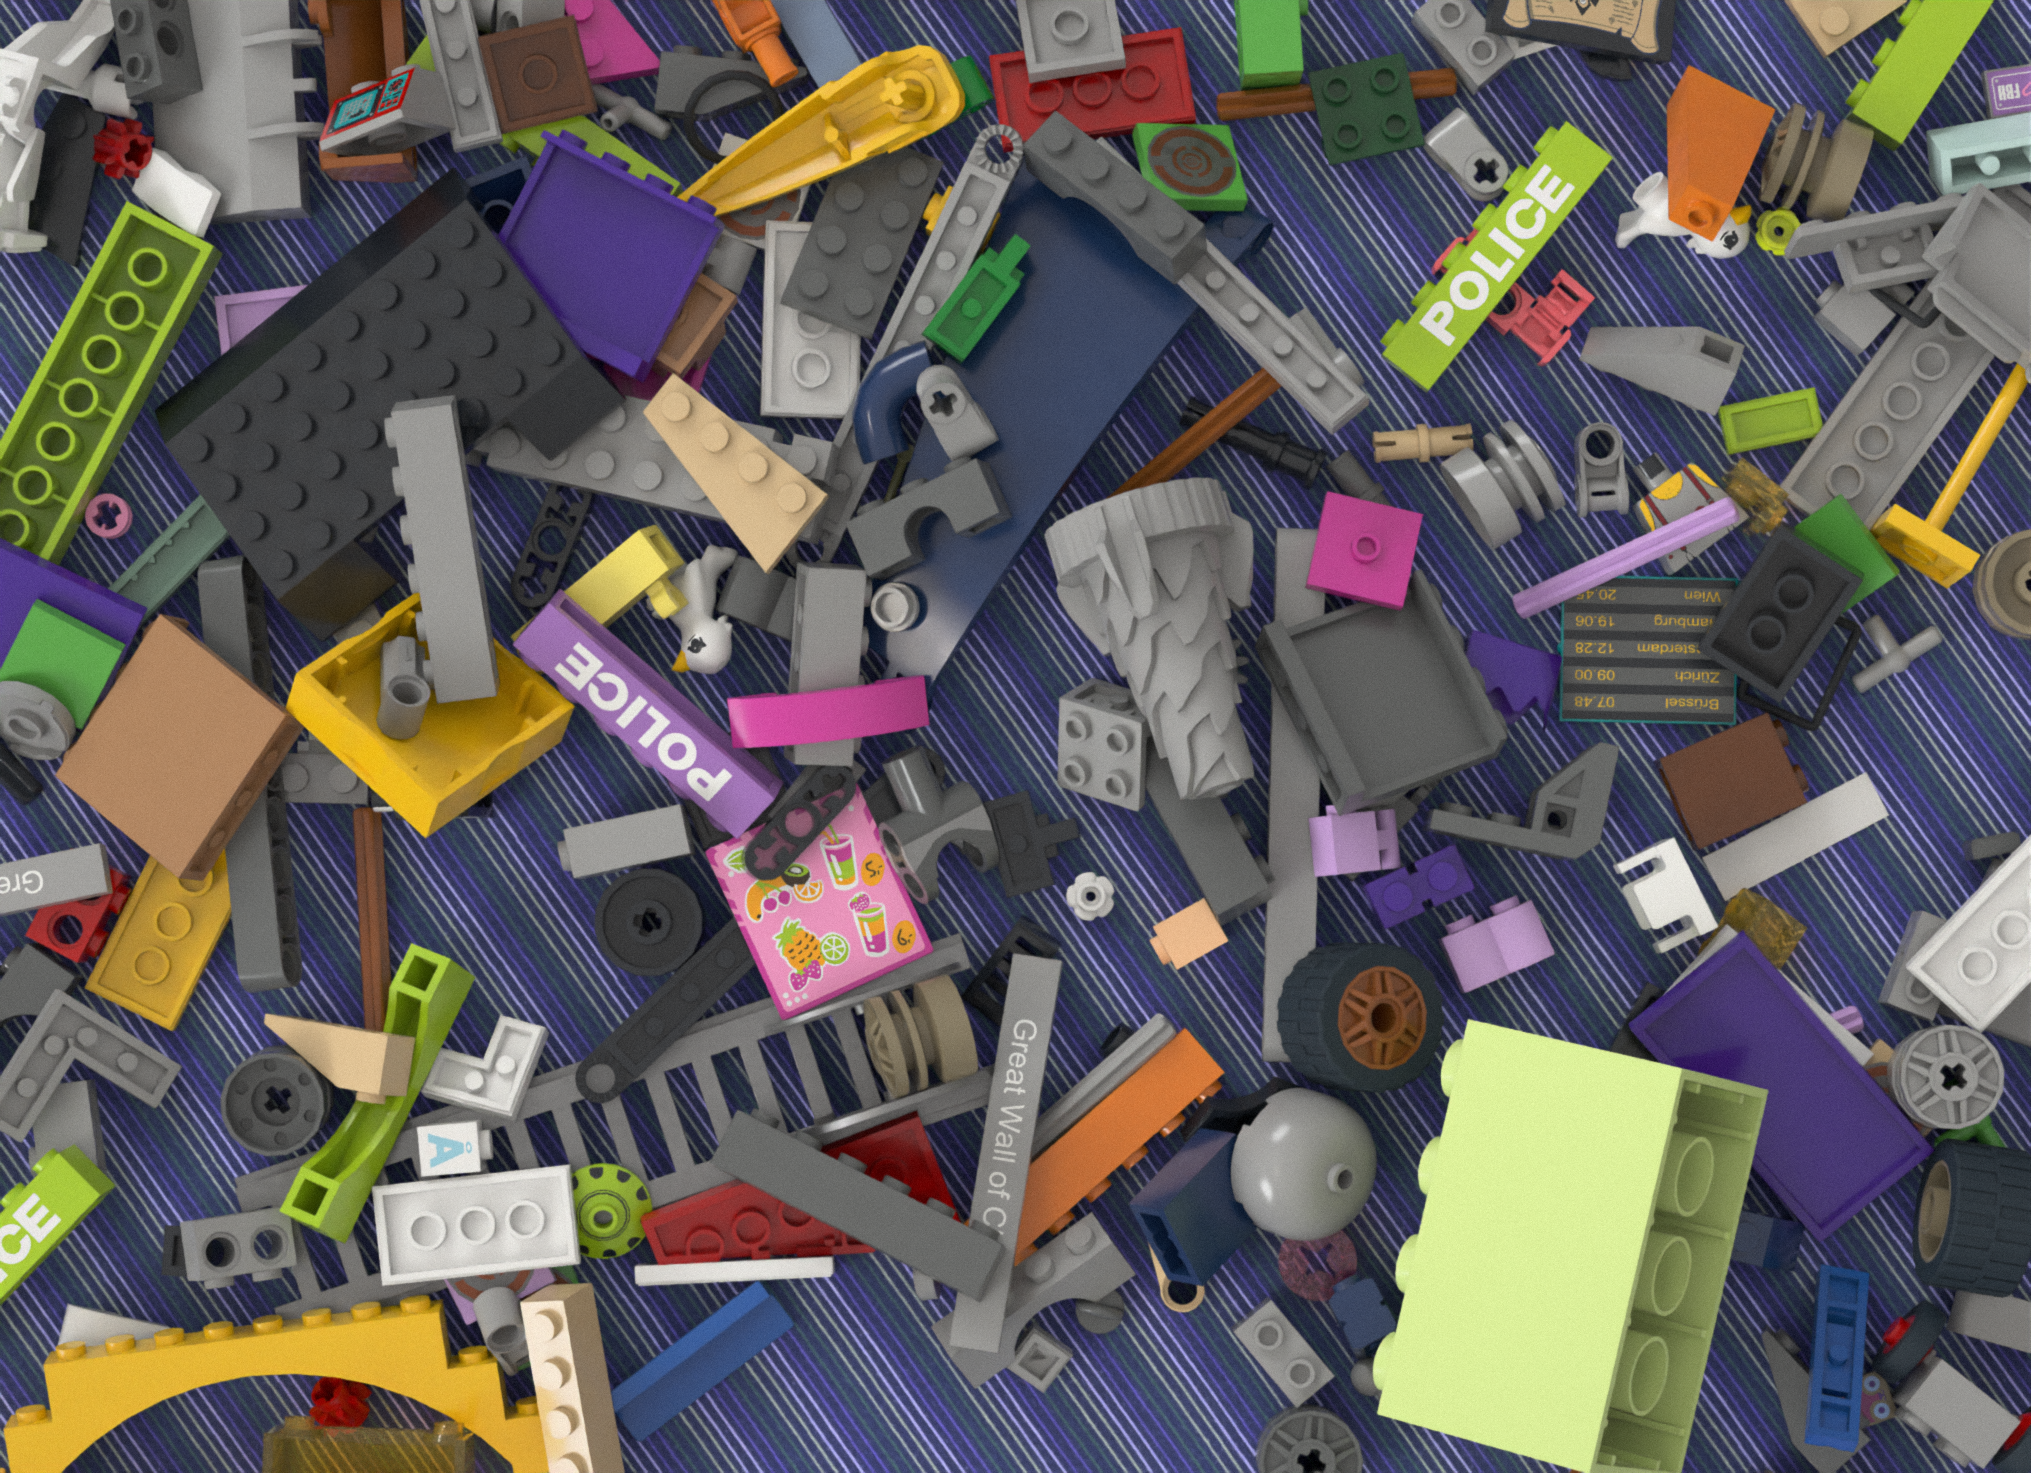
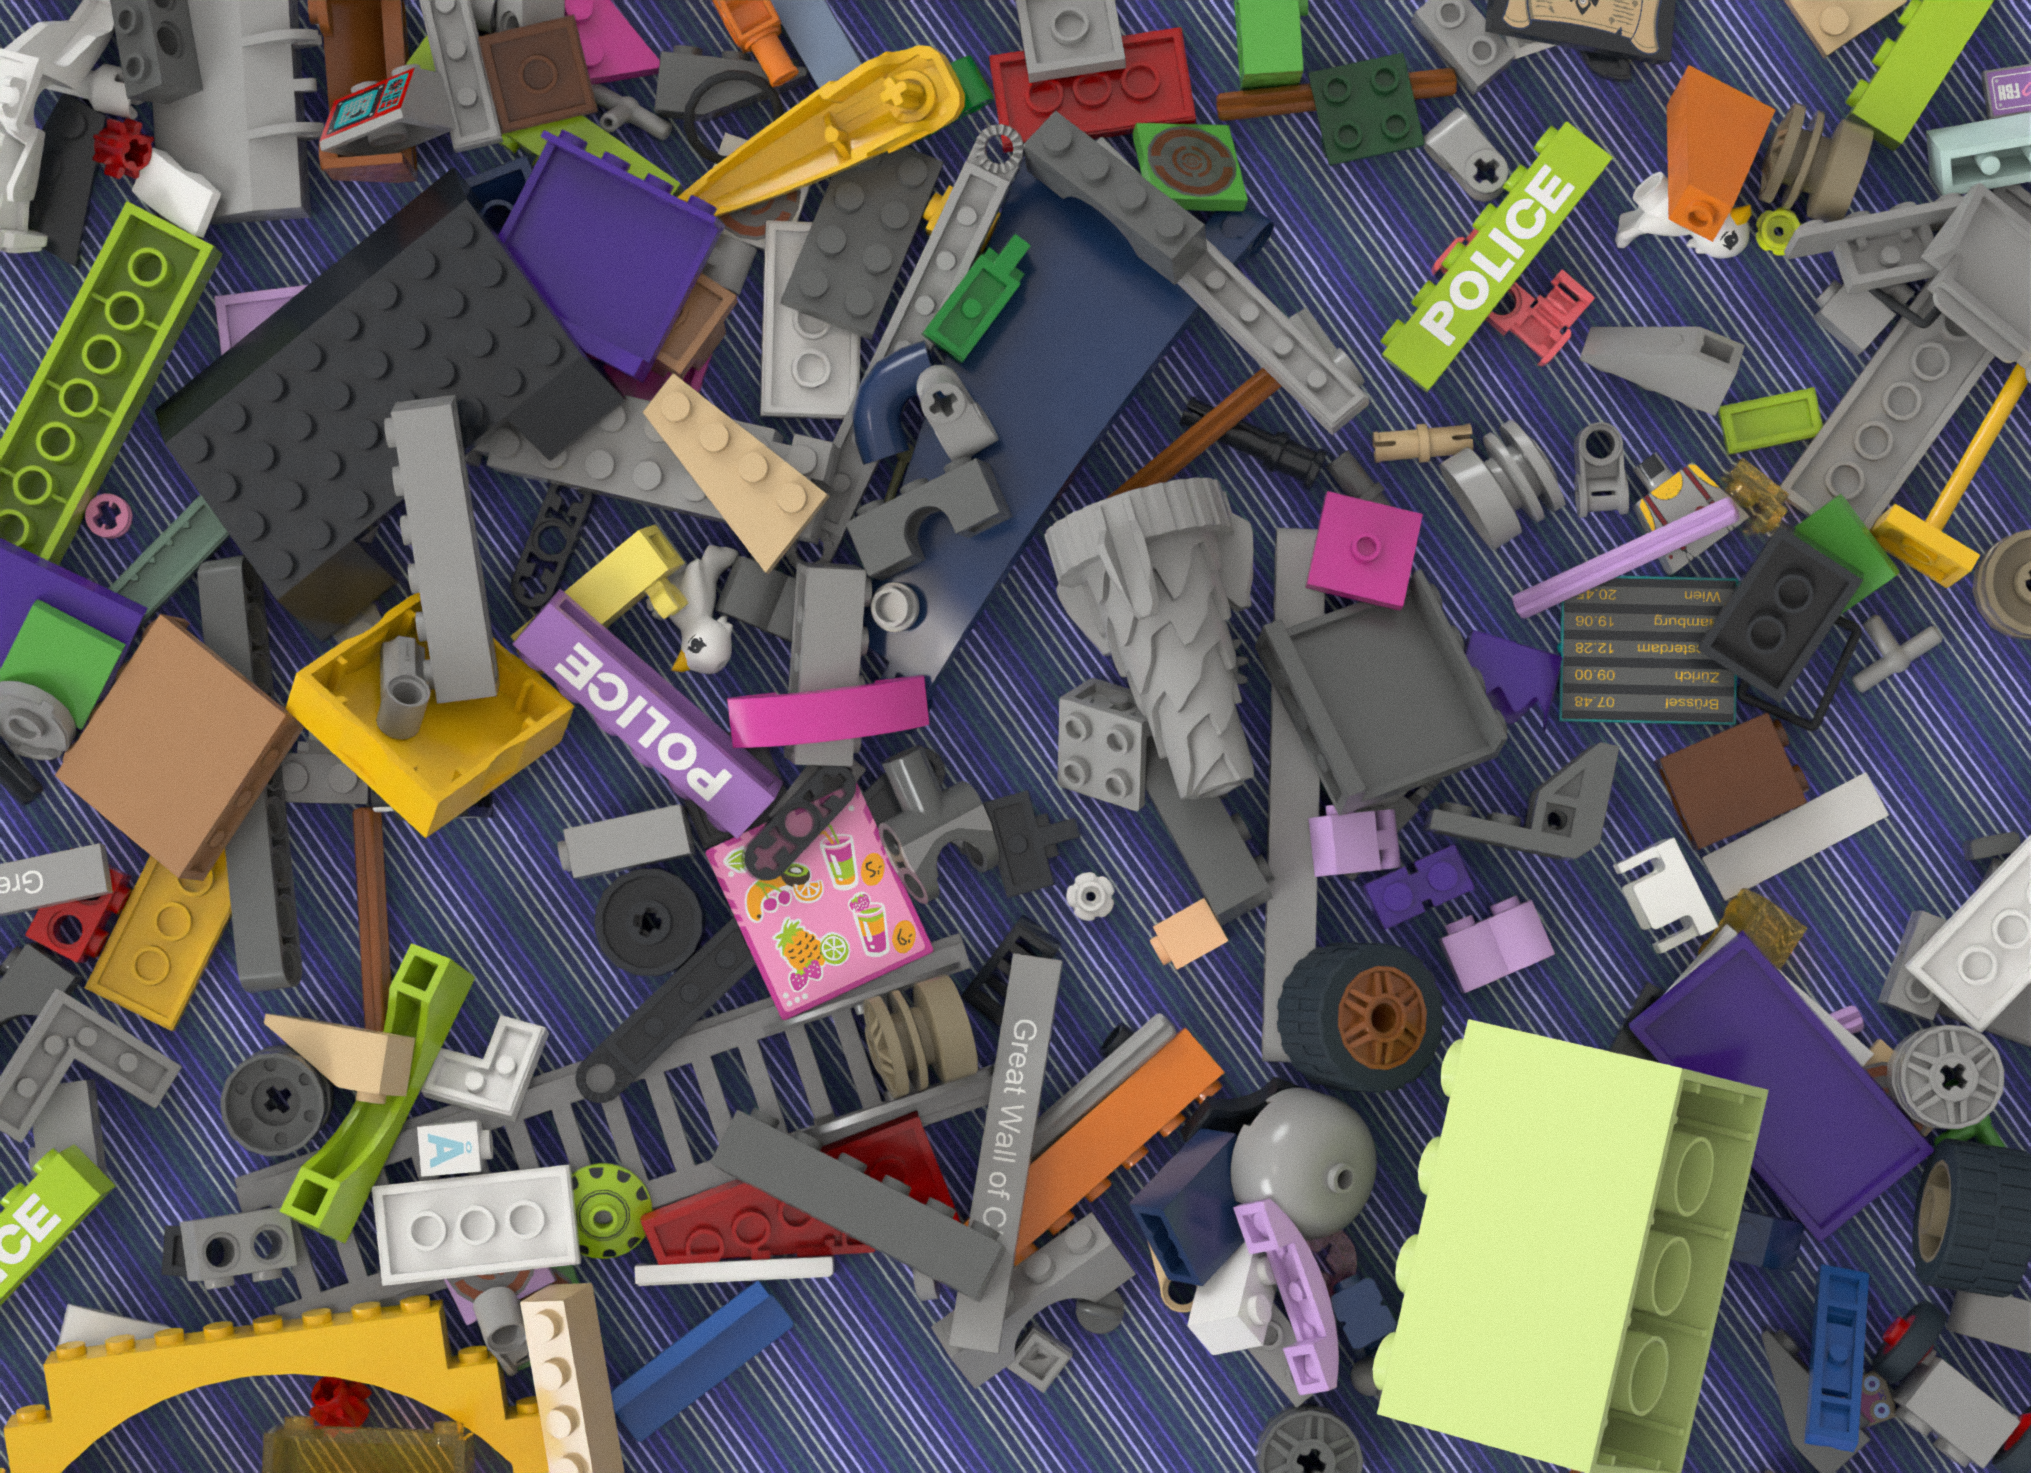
none -> white brick [1187,1241,1277,1355]
none -> lavender slope [1233,1198,1339,1395]

